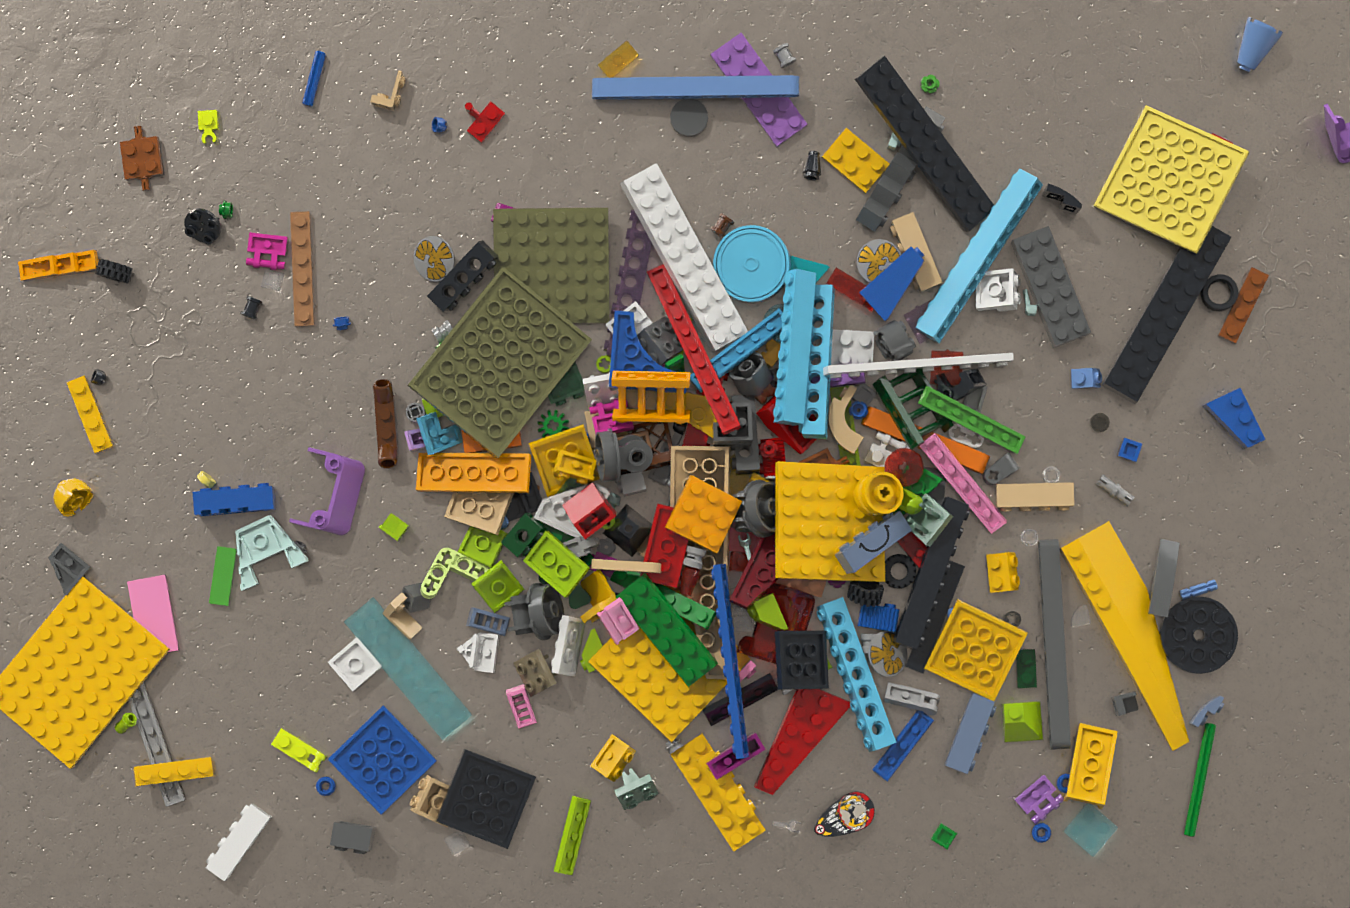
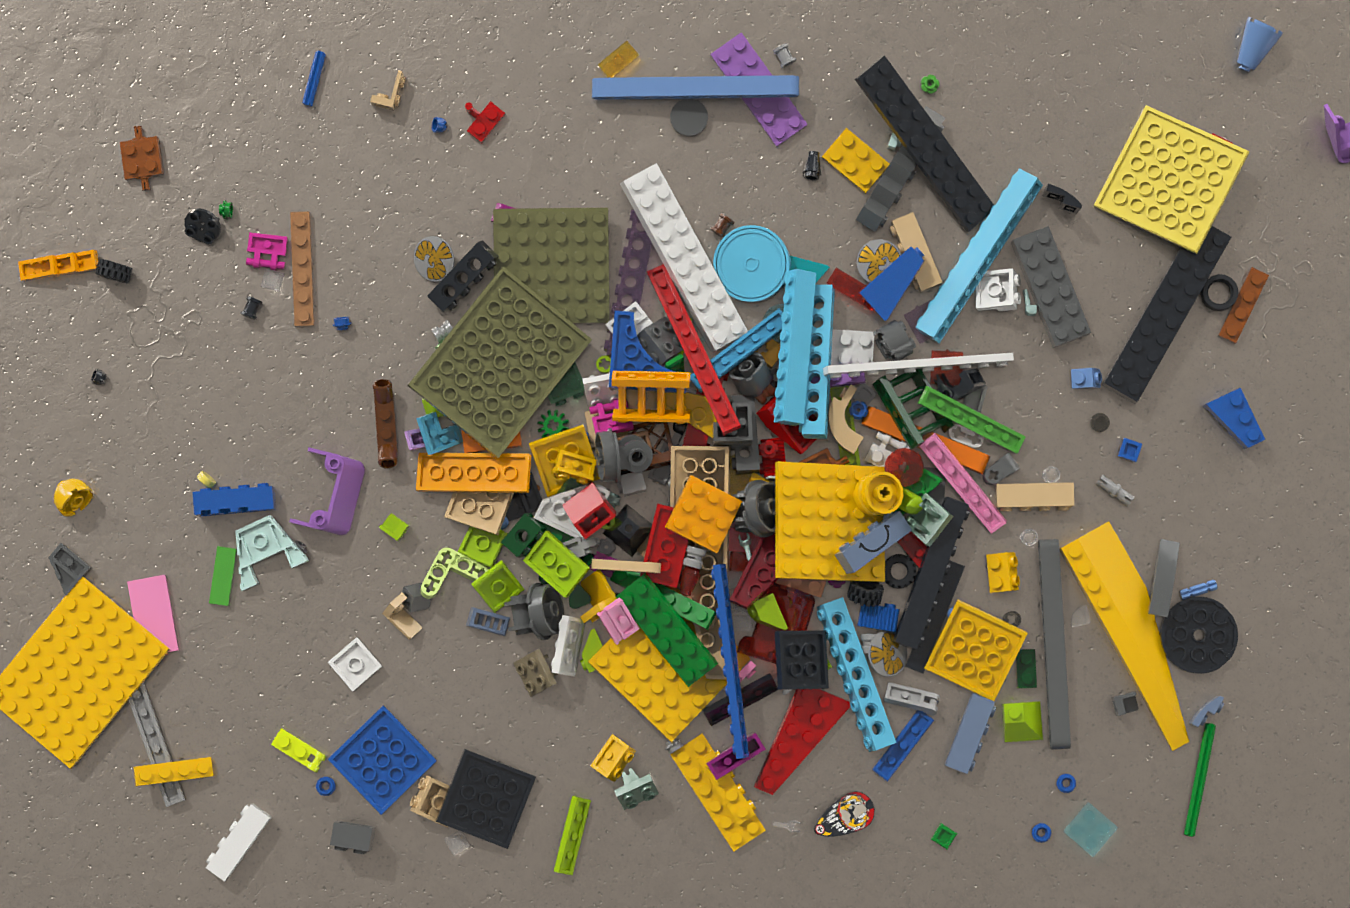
yellow plate [66,375,114,454] -> none
lime pin [115,713,137,734] -> none
neon yellow plate [198,110,219,144] -> none
clear light blue plate [344,597,472,740] -> none
light grey wheel [406,403,426,423] -> none
white slope [457,632,500,673] -> none
bright pink slope [506,684,537,729] -> none
medium lavender plate [1014,775,1064,825] -> none
yellow plate [1064,723,1118,809] -> none

